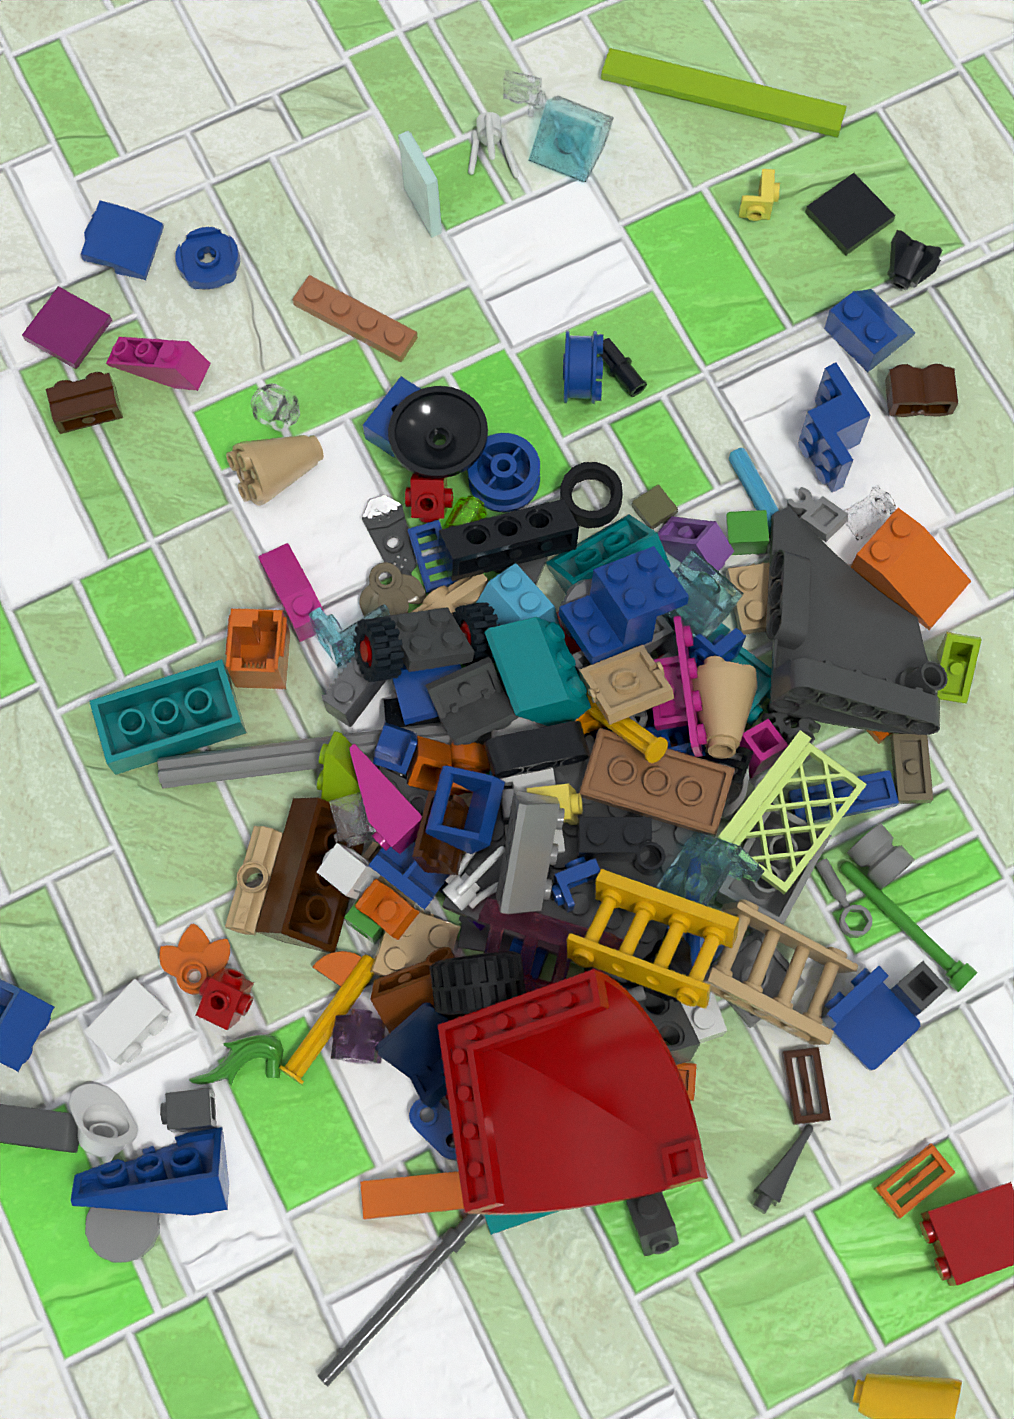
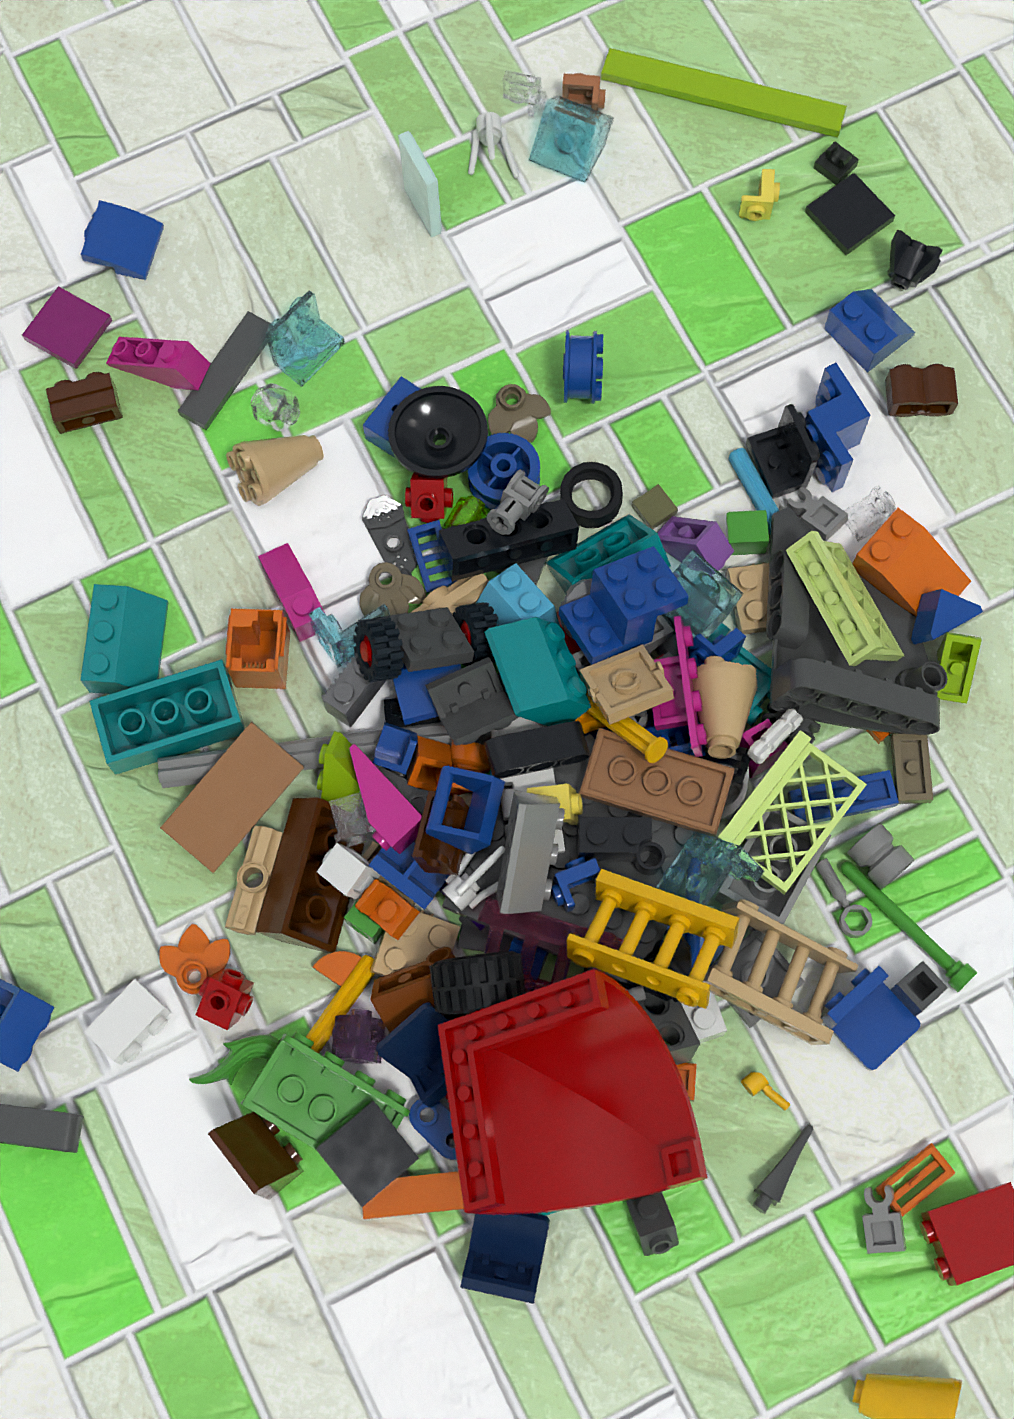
white piece [68,1084,138,1163] -> none
blue wedge [71,1127,229,1216] -> none
light grey tile [85,1207,160,1262] -> none
dark grey brick [160,1088,217,1133] -> none
blue plate [175,227,240,289] -> none
nougat plate [292,275,418,362] -> none
dark grey bar [318,1213,484,1387] -> none
black axle [598,338,647,397] -> none
reddish brown tile [782,1047,831,1125] -> none
none -> teal slope [81,584,169,694]
none -> medium nougat tile [160,722,305,873]
none -> dark grey tile [178,311,276,430]
none -> reddish brown slope [208,1112,303,1200]
none -> bright green bracket [241,1032,410,1150]
none -> clear light blue bracket [266,290,345,387]
none -> black tile [315,1100,419,1207]
none -> dark blue bracket [460,1213,550,1304]
none -> light grey connector [487,469,549,535]
none -> dark tan plate [488,384,551,443]
none -> nougat bracket [562,73,606,120]
none -> yellow hand [741,1072,790,1111]
none -> black bracket [746,404,820,499]
none -> white axle [747,708,803,764]
none -> yellowish green fence [786,531,904,666]
none -> pearl dark grey tile [814,141,859,185]
none -> light grey plate [862,1185,906,1254]
none -> blue slope [911,589,983,645]

